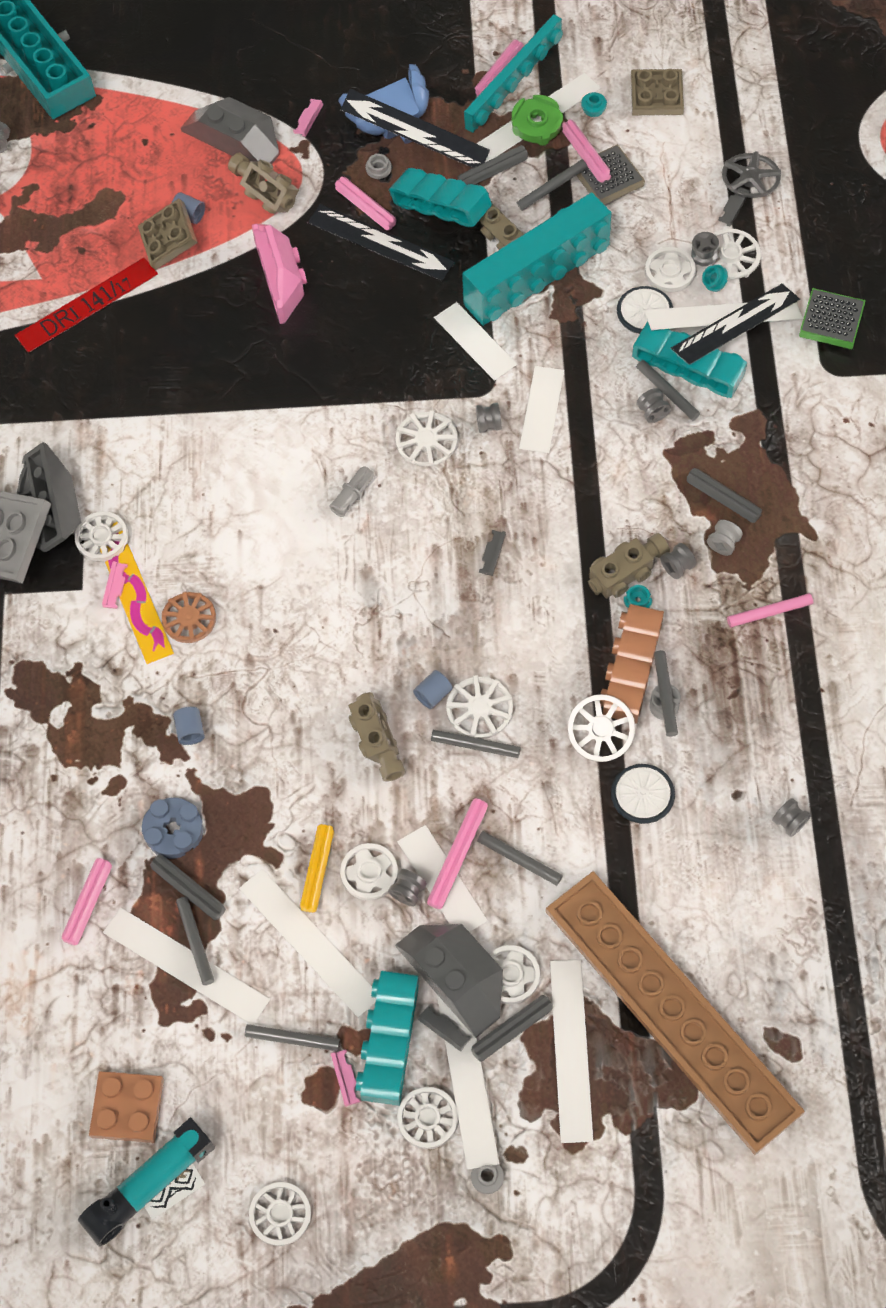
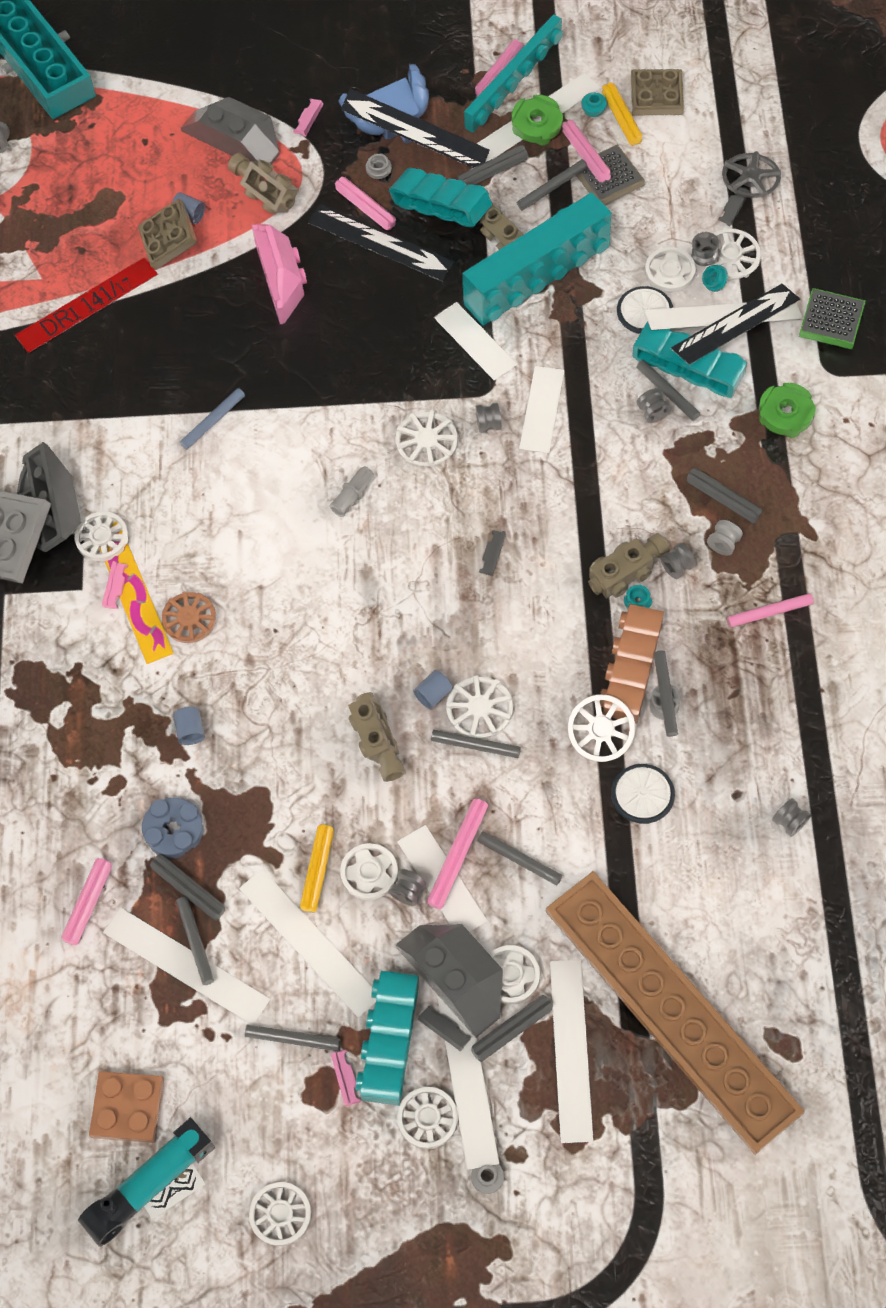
none -> sand blue bar [180,388,245,450]
none -> yellow axle [602,82,642,146]
none -> bright green plate [759,383,816,438]

